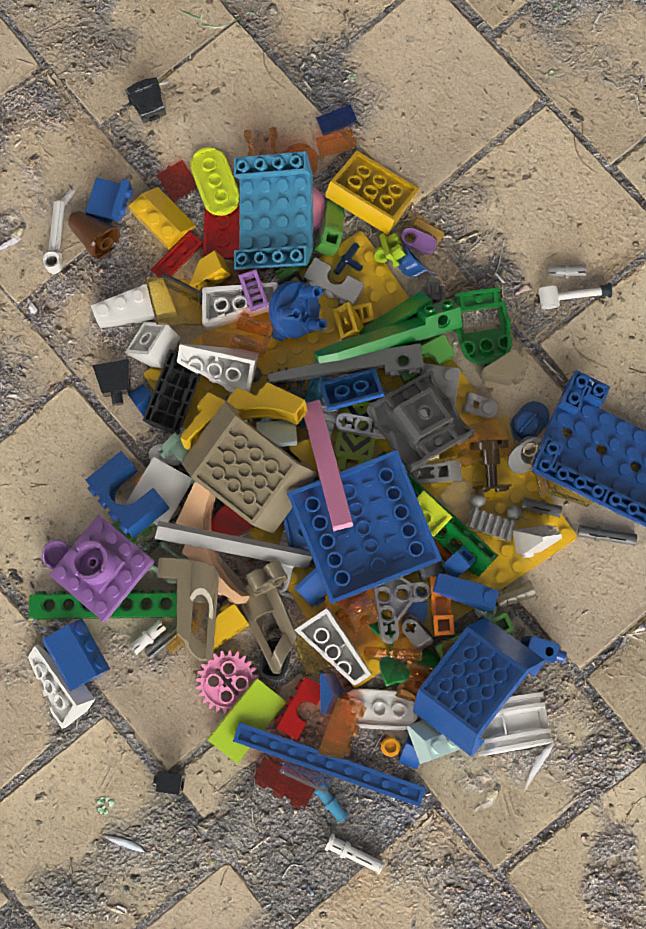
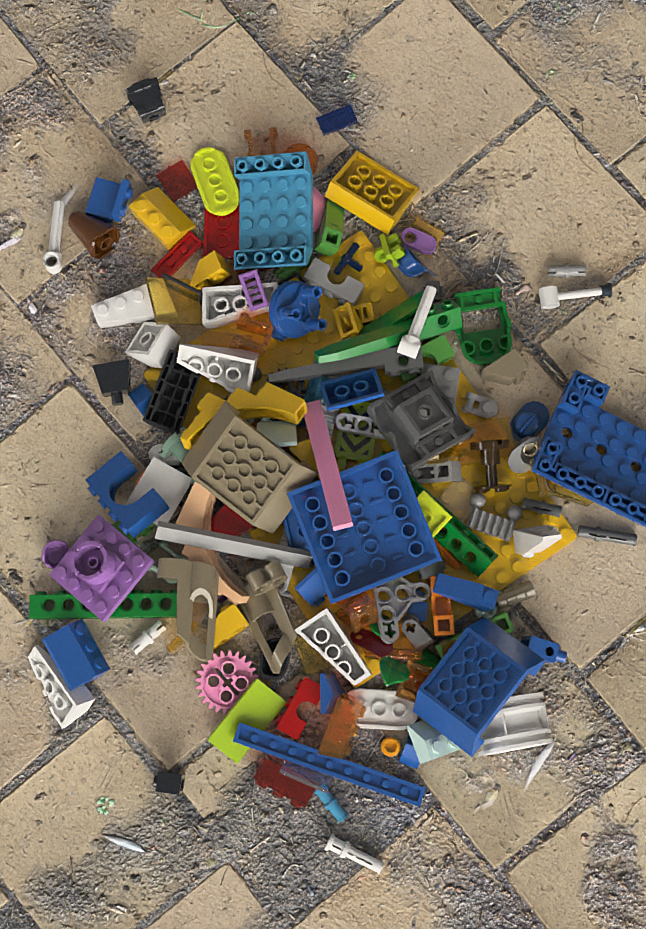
dark grey axle [145,620,195,659] -> none
clear orange tile [316,129,356,157] -> none
blue brick [442,545,477,578] -> none
none -> dark red piece [350,628,394,658]
none -> white axle [397,286,437,359]

